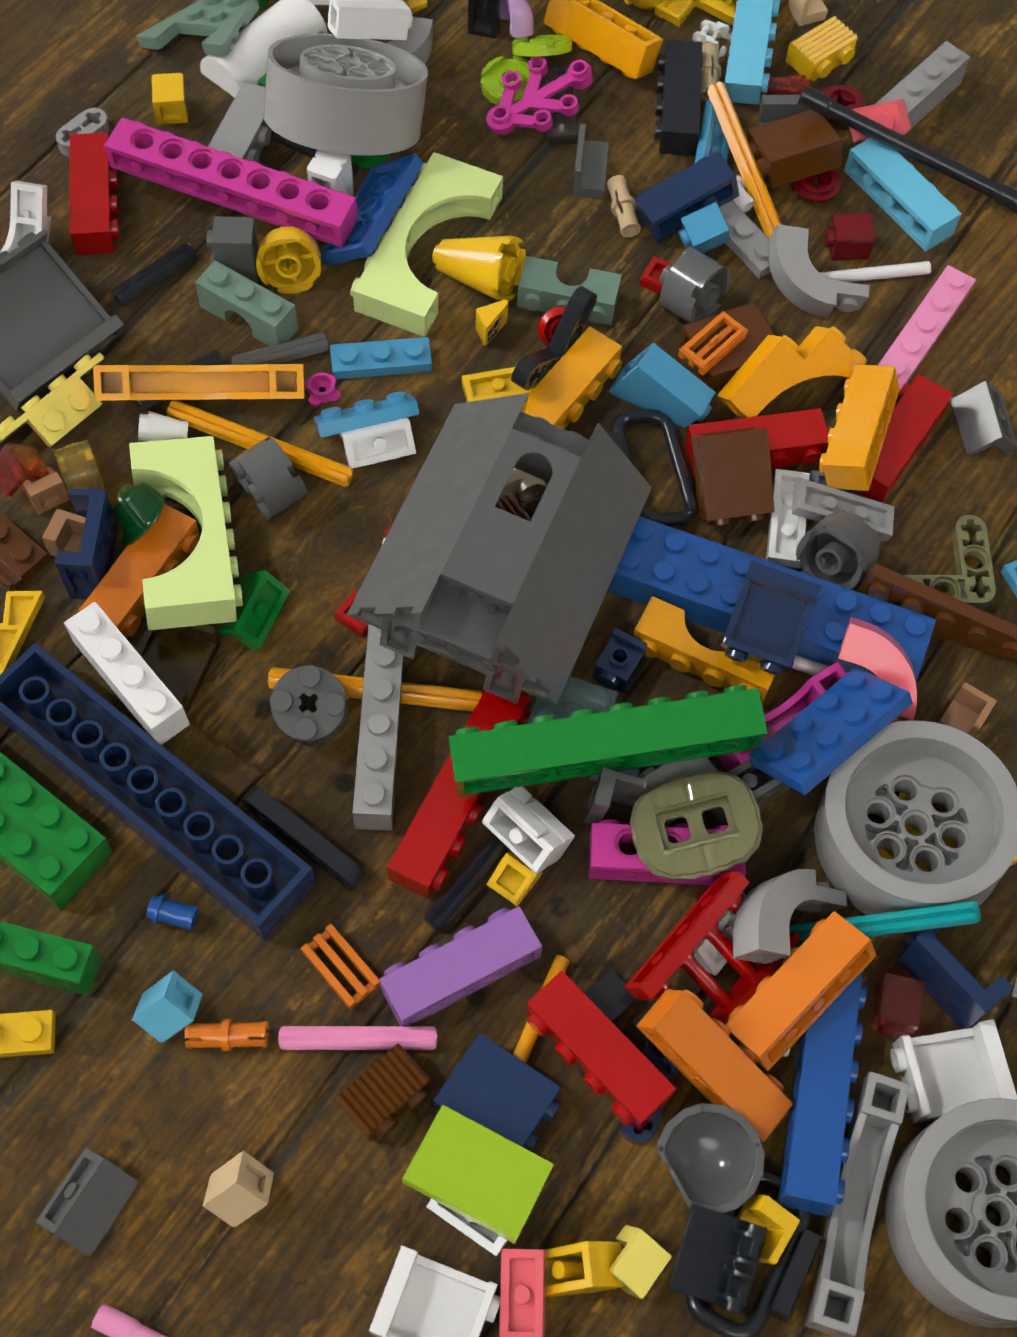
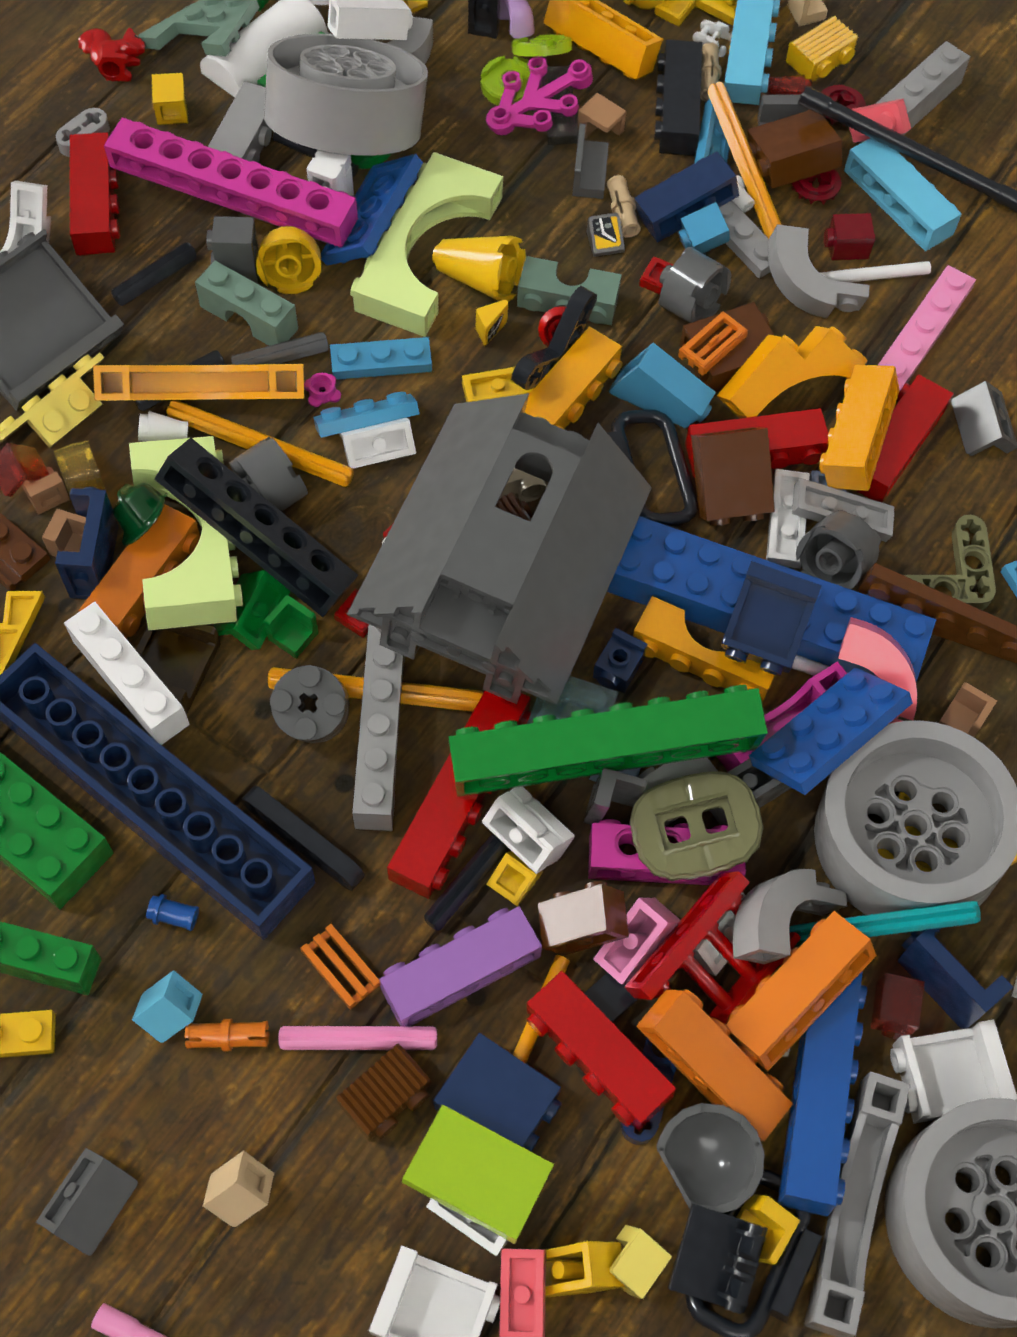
none -> red animal [78,28,146,81]
none -> black brick [154,437,358,617]
none -> green panel [264,595,319,659]
none -> brick [538,881,629,955]
none -> medium nougat panel [576,93,626,138]
none -> slope [587,213,625,257]
none -> bright pink slope [593,898,681,985]

